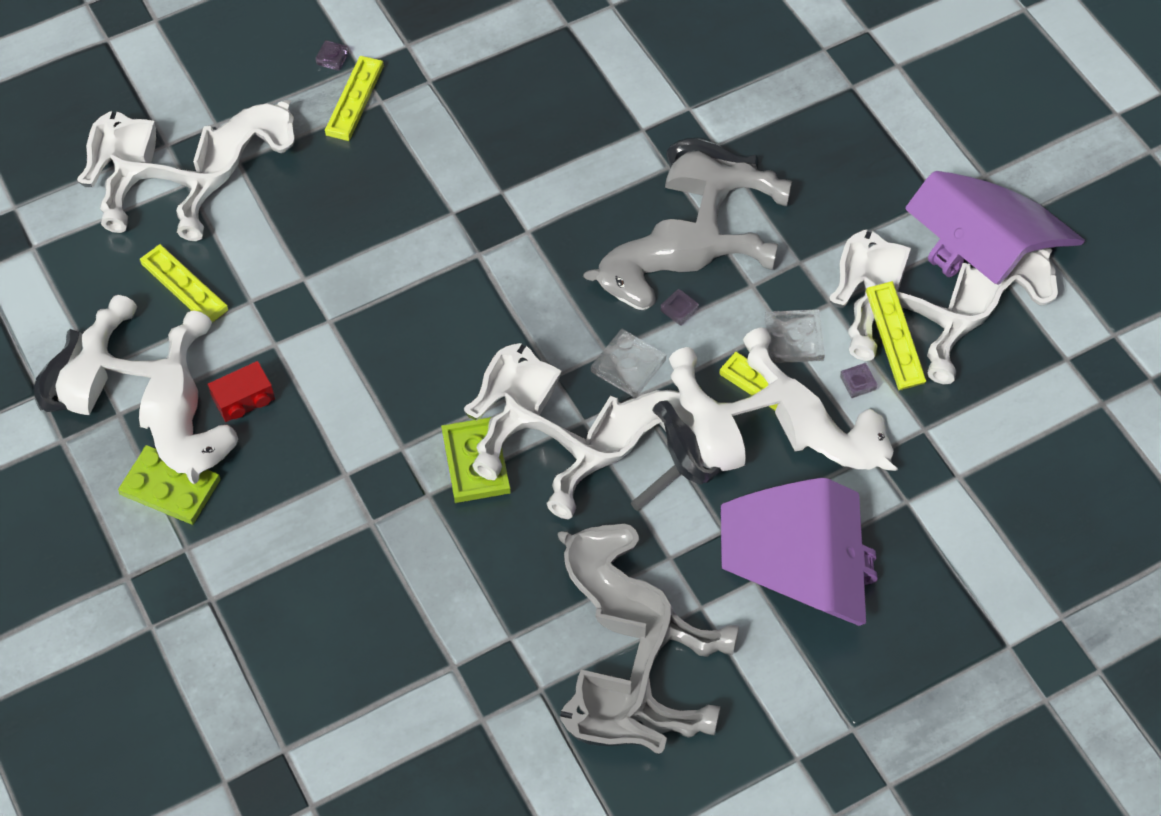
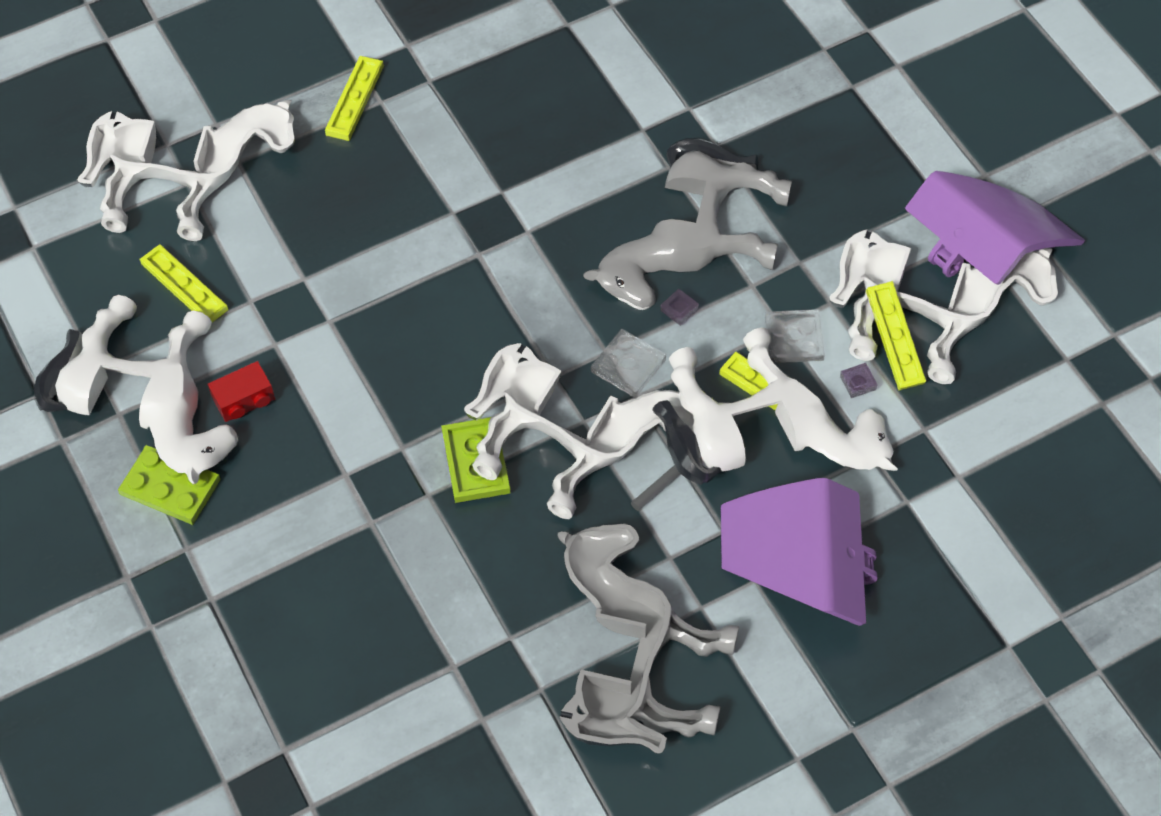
clear purple plate [316,40,349,71] -> none

